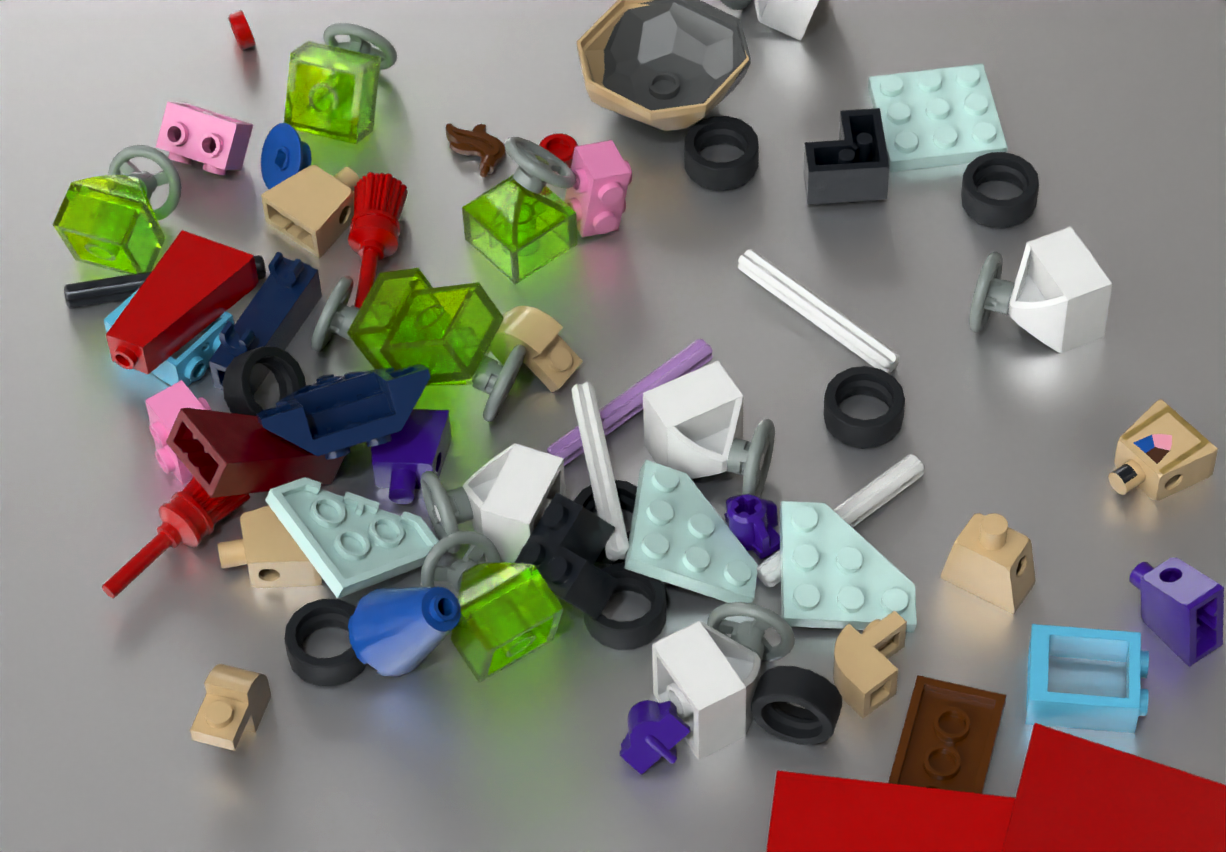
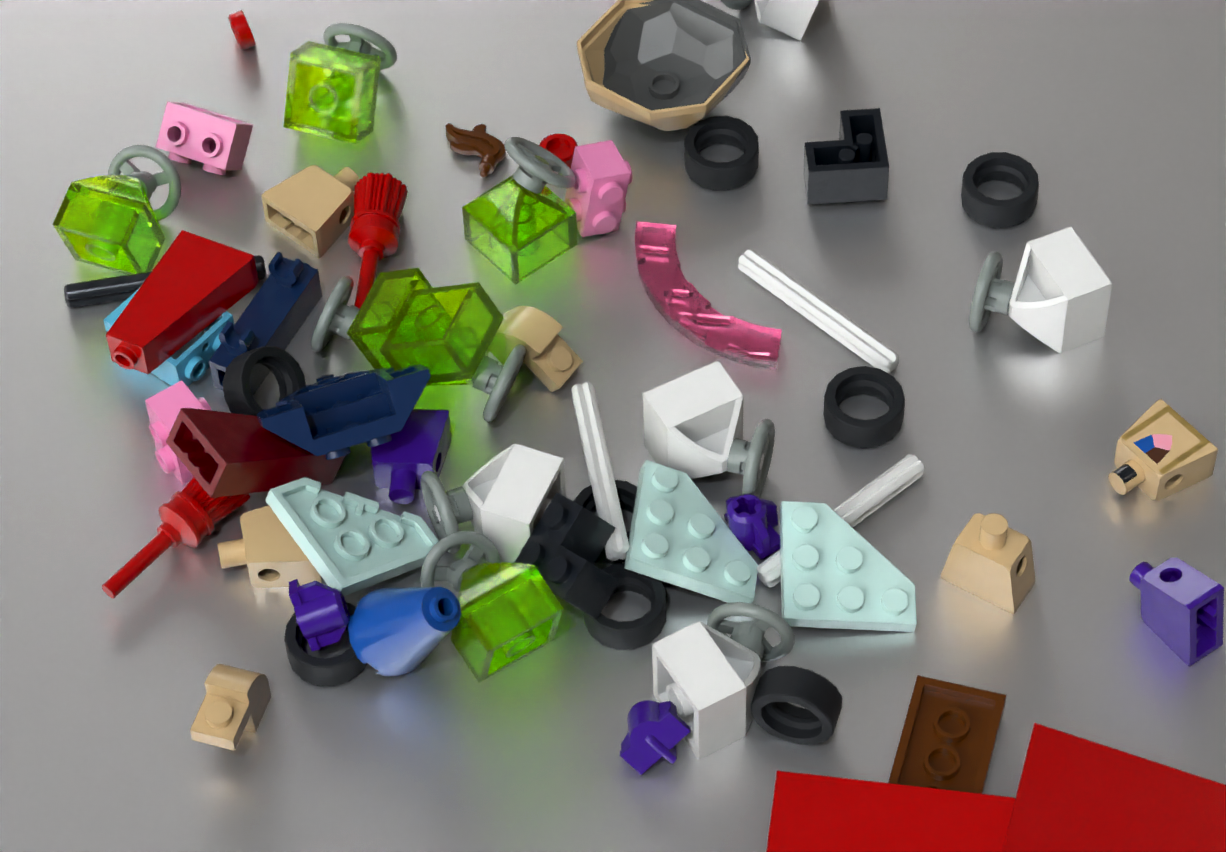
blue piece [261,123,312,189] -> none
lavender axle [547,339,713,466] -> none
tan brick [833,610,907,718] -> none
light aqua plate [868,64,1008,172] -> none
medium azure window [1025,624,1149,733] -> none
none -> dark purple piece [289,579,350,652]
none -> clear pink tile [635,221,782,371]

